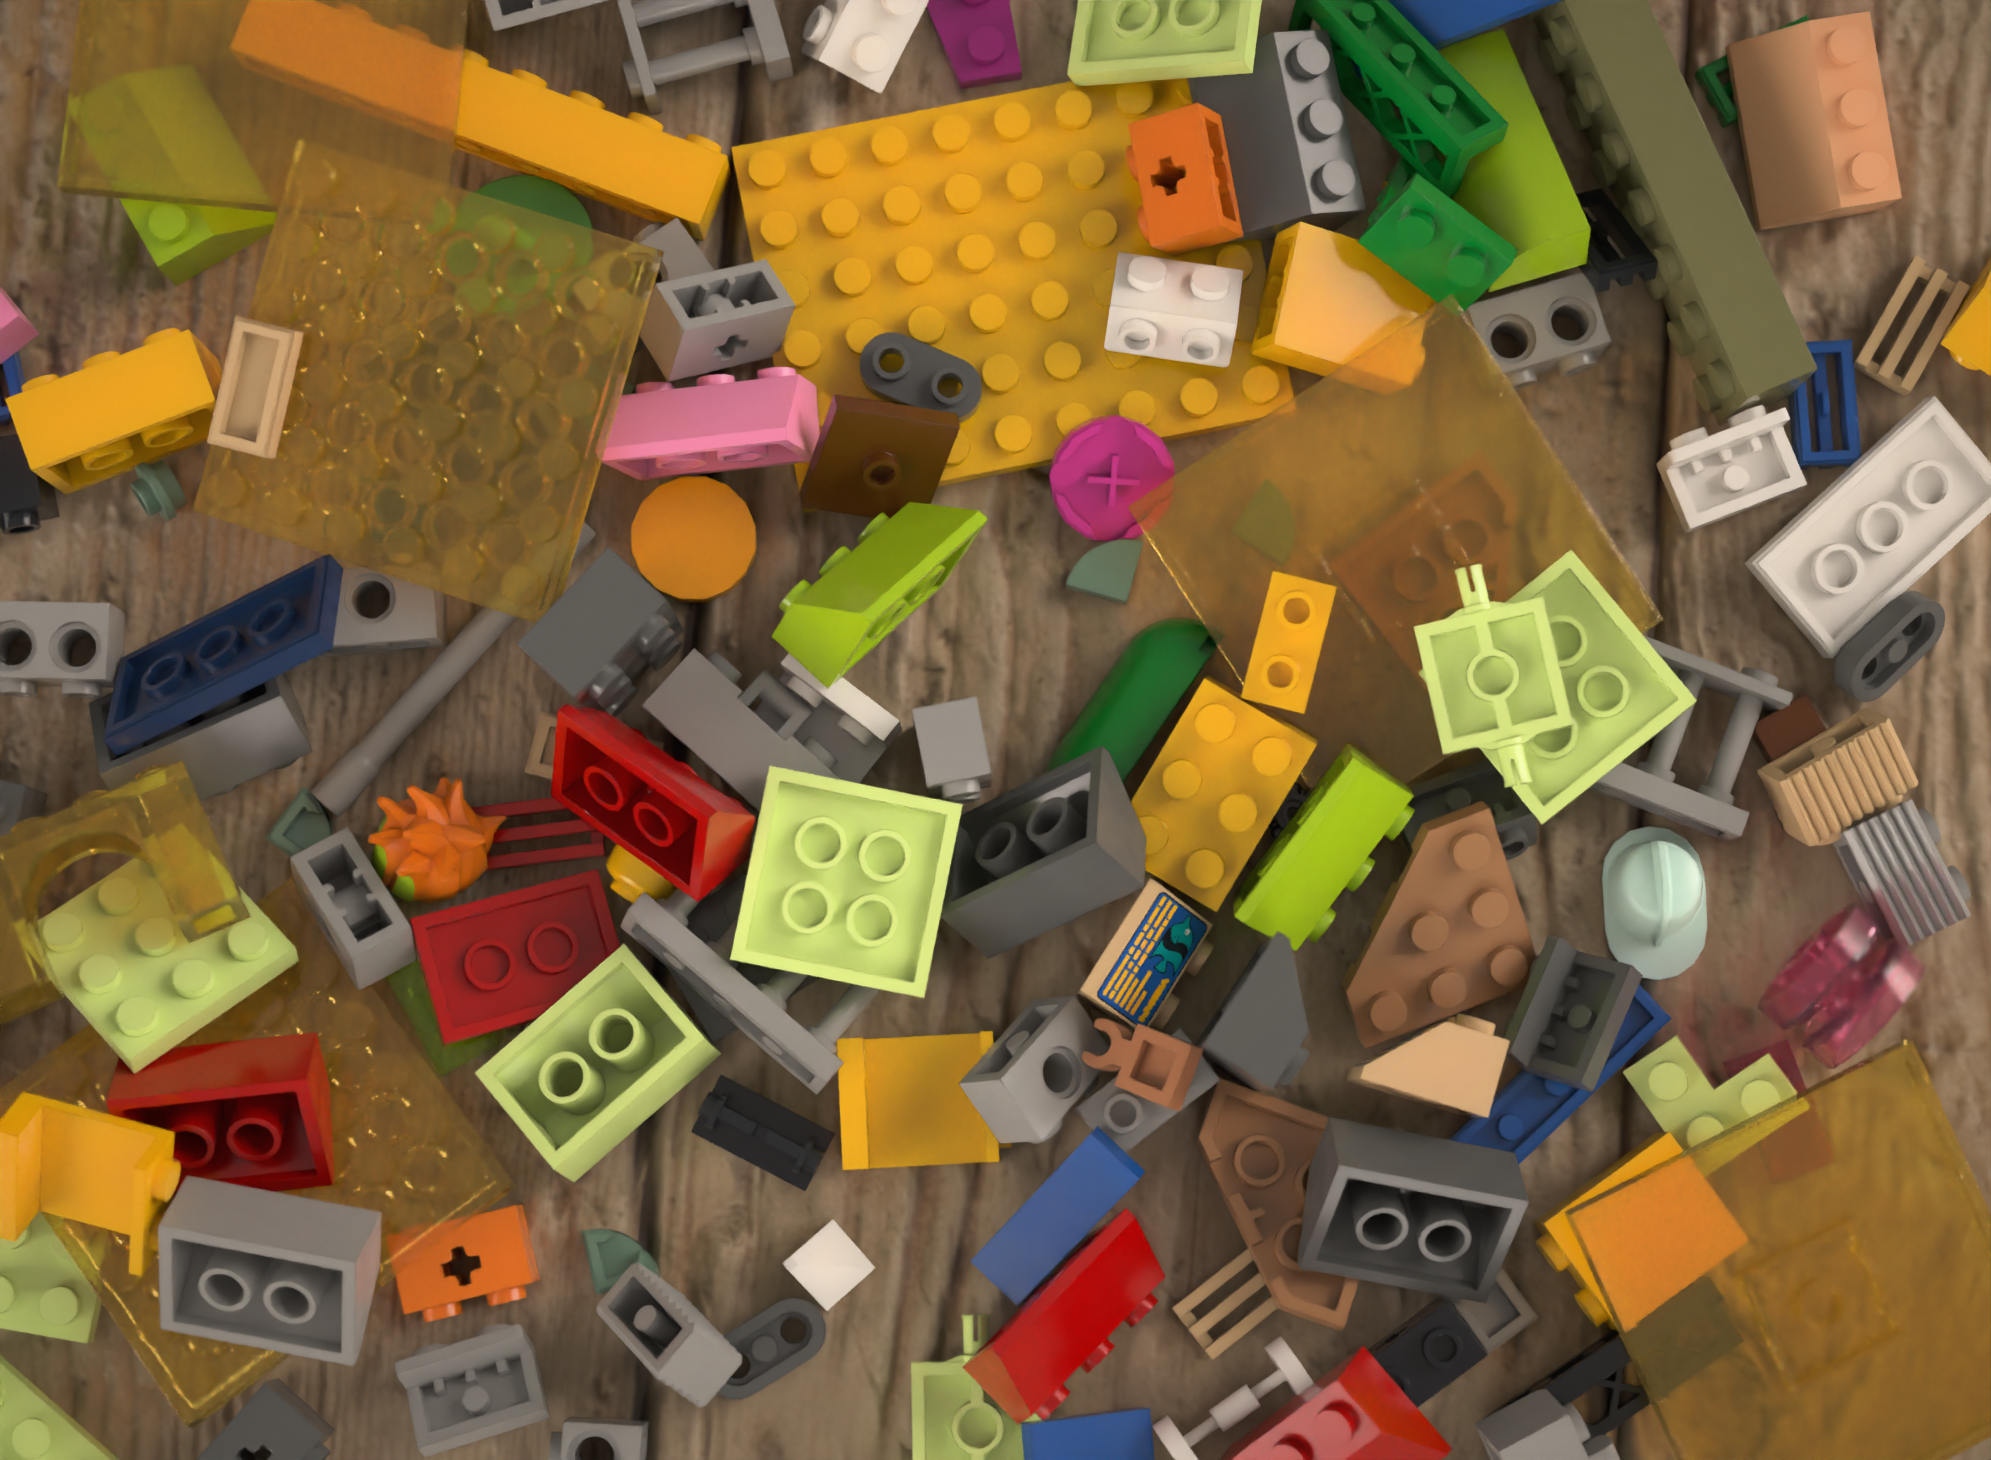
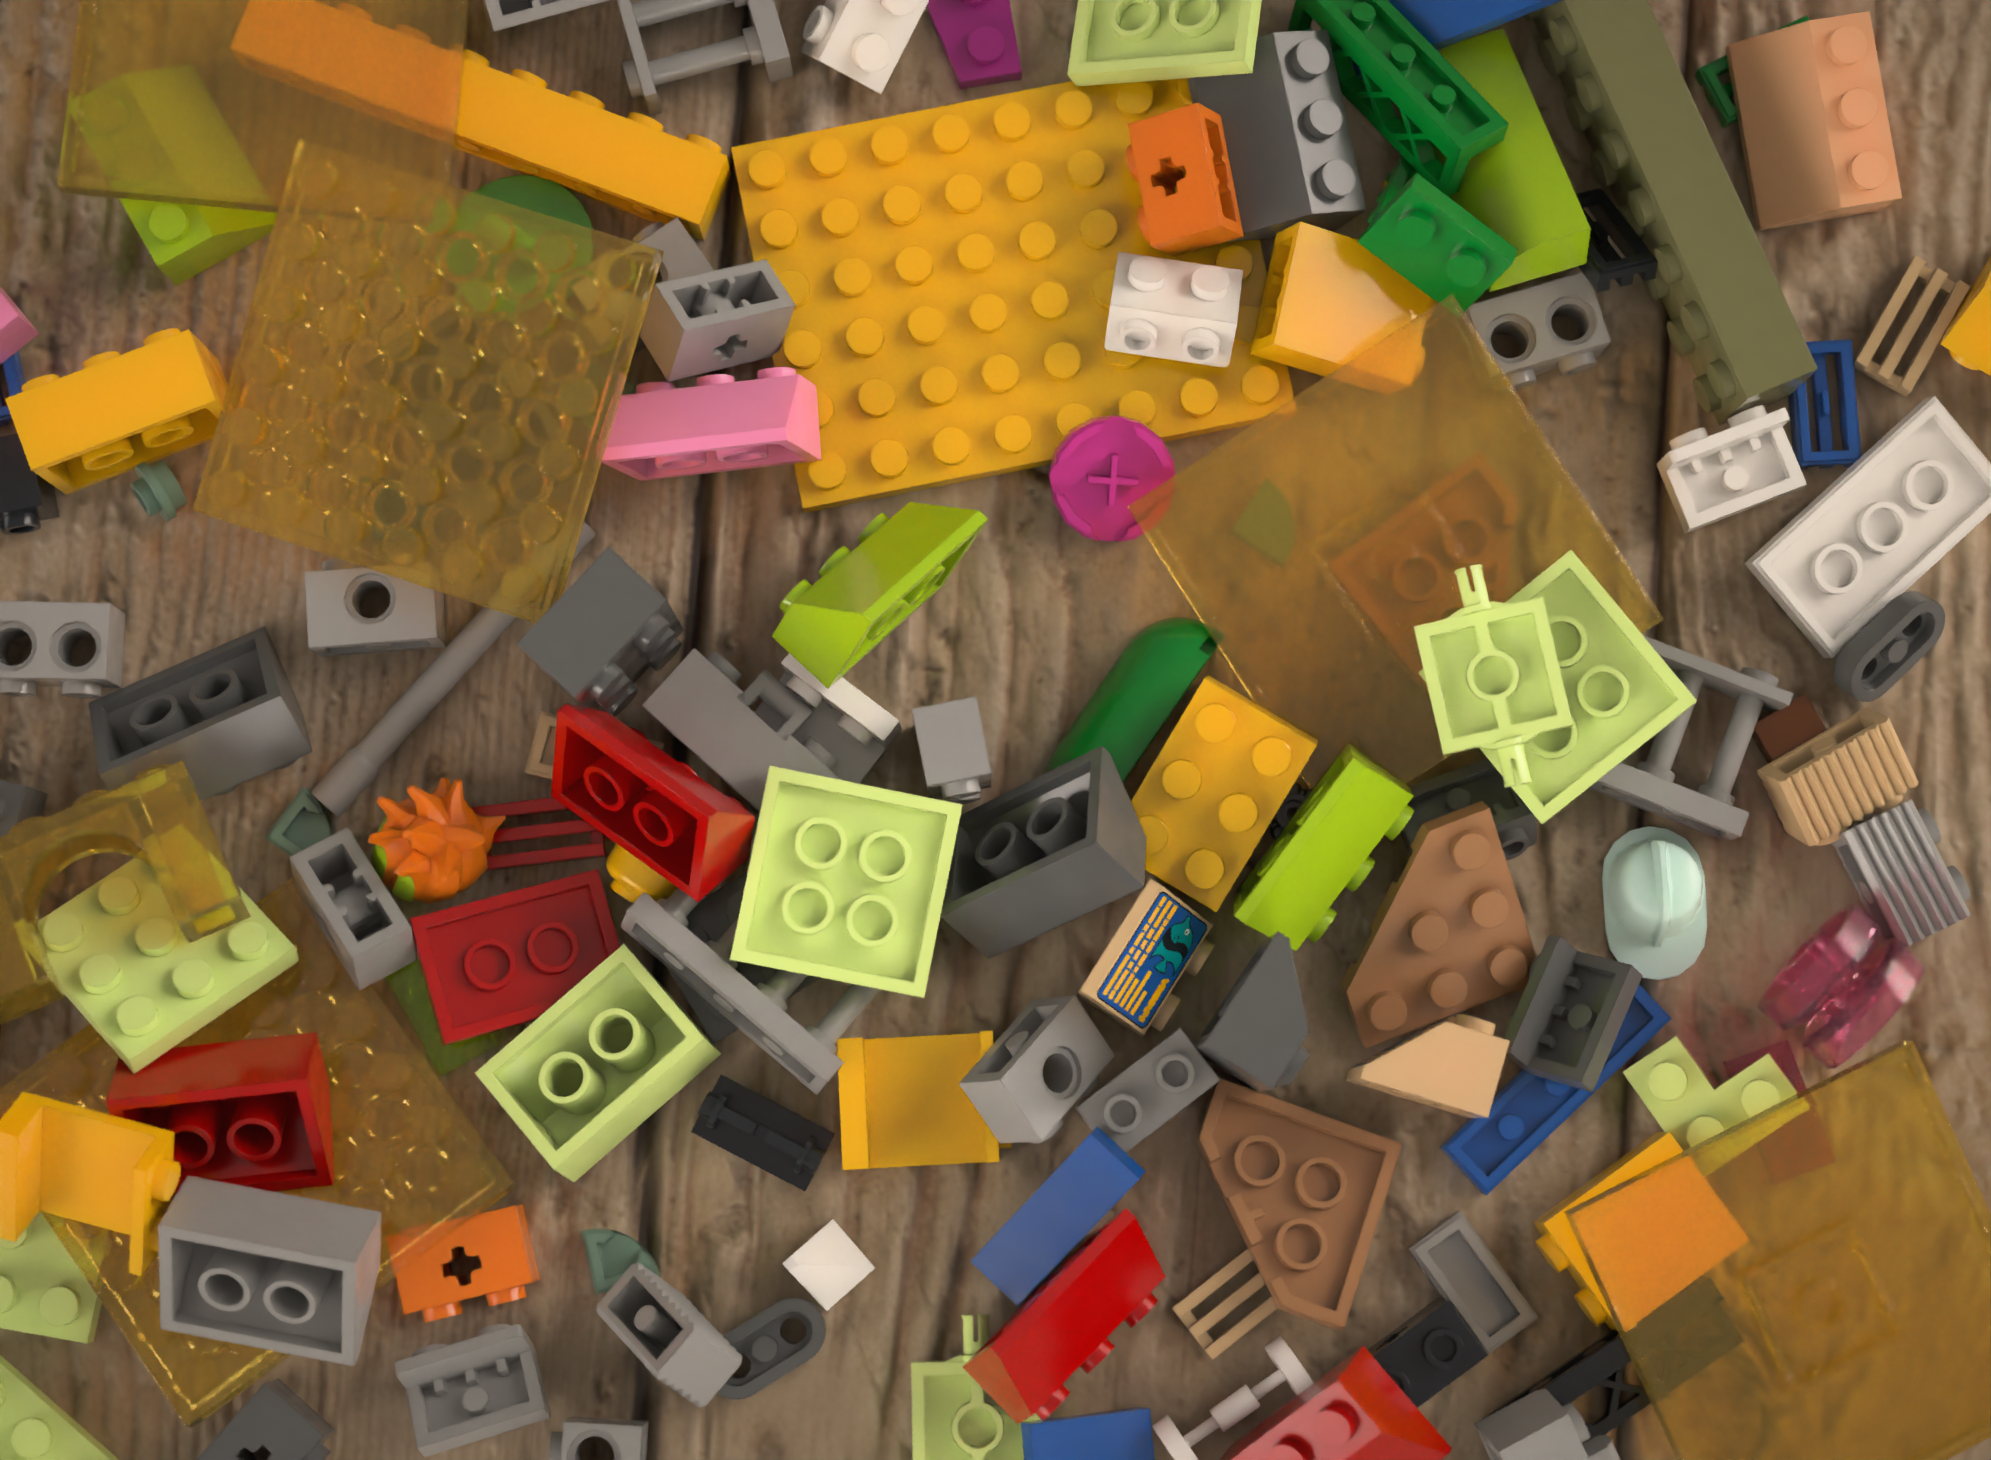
dark blue tile [103,554,343,755] -> none
tan tile [207,316,304,459] -> none
light orange tile [631,476,757,602] -> none
reddish brown plate [799,394,960,518] -> none
dark grey plate [860,332,982,423] -> none
sand green tile [1065,539,1144,605] -> none
nougat plate [1081,1019,1204,1111] -> none
yellow brick [1241,571,1337,714] -> none
dark grey slope [1297,1117,1529,1303] -> none

